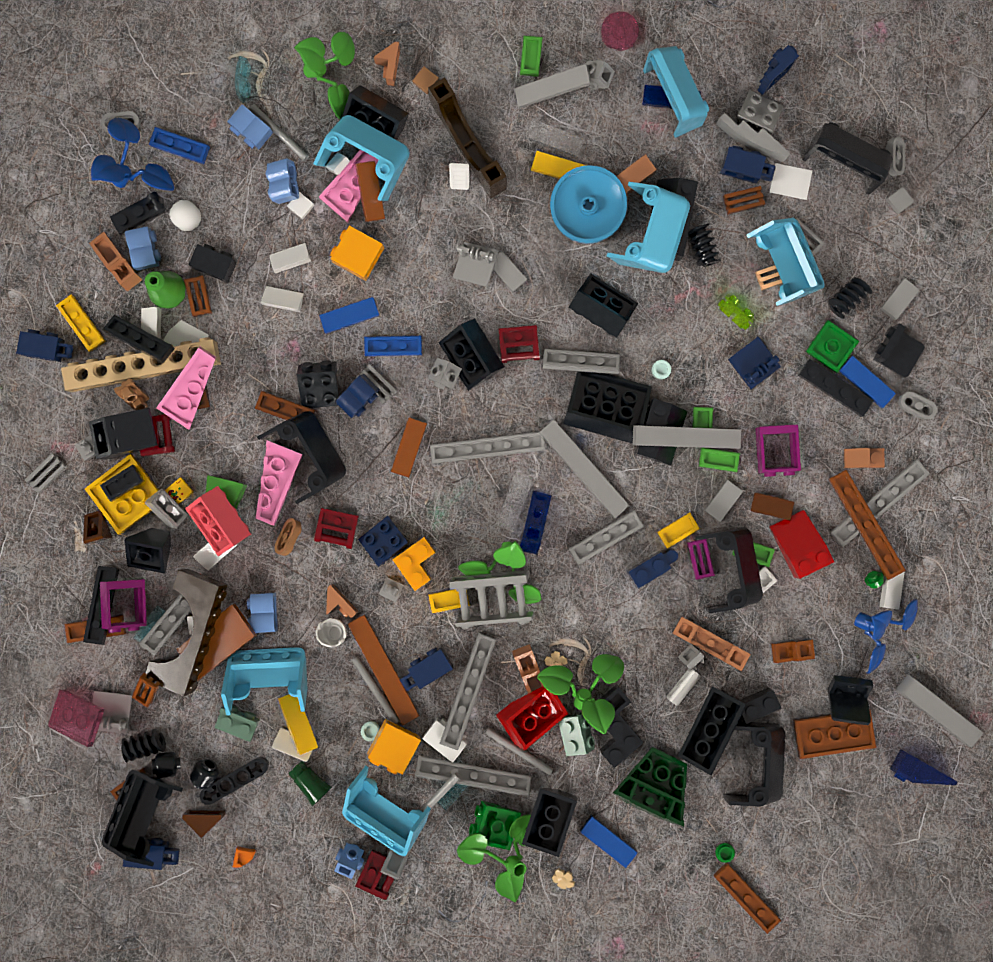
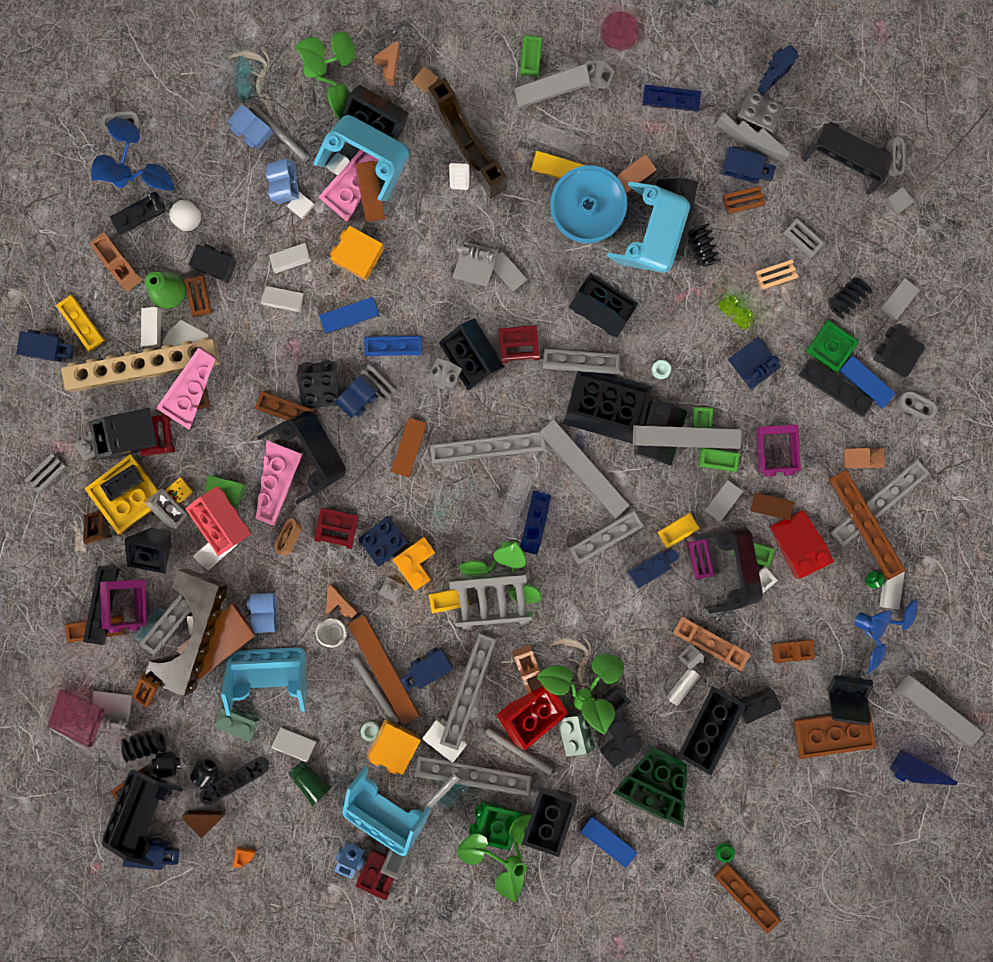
black tile [103,314,175,363] -> none
medium nougat hips [114,378,150,410] -> none
medium blue brick [125,226,161,271] -> none
blue tile [149,127,210,165] -> none
yellow slope [278,694,318,755] -> none
tan plant [544,651,568,667] -> none
tan plant [552,868,575,889] -> none
medium azure windscreen [643,46,709,138] -> none
black windscreen [723,721,785,807] -> none
medium azure windscreen [746,218,824,306] -> none
white sticker [770,163,812,200] -> none

